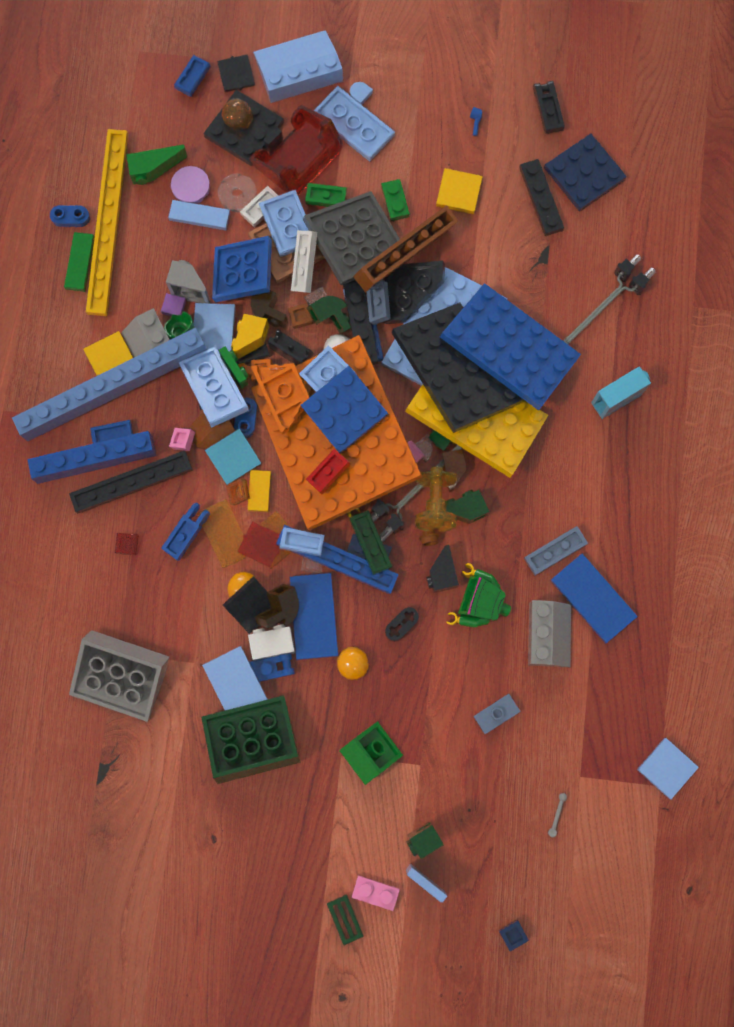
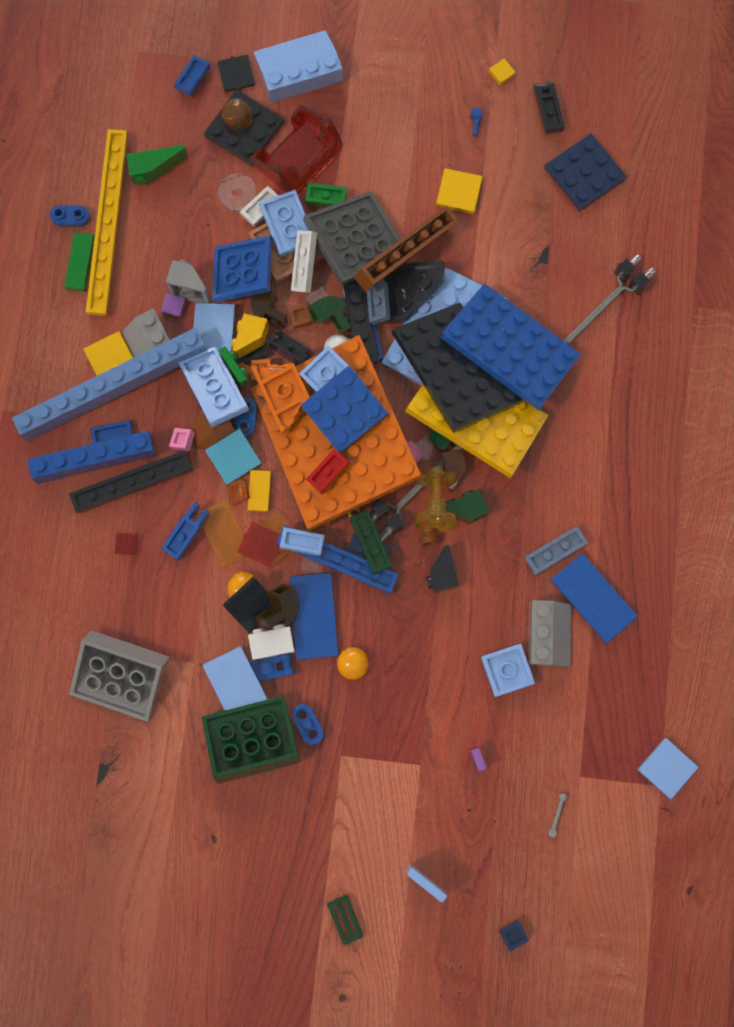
green hair [164,311,195,340] -> none
light blue tile [168,200,230,230] -> none
lavender tile [171,166,210,204] -> none
black tile [264,127,283,153] -> none
light blue tile [312,86,395,162] -> none
green slope [339,721,403,785] -> none
light blue tile [350,82,373,105] -> none
bright pink plate [352,875,400,911] -> none
green plate [381,179,410,222] -> none
black beam [385,607,419,642] -> none
dark green arch [406,822,444,859] -> none
green torso [447,563,511,628] -> none
sand blue plate [473,694,521,735] -> none
black plate [519,159,564,236] -> none
medium azure brick [591,366,651,419] -> none
none -> blue plate [292,704,324,745]
none -> medium lavender tile [470,748,486,771]
none -> light blue plate [481,644,535,697]
none -> yellow tile [489,58,516,86]

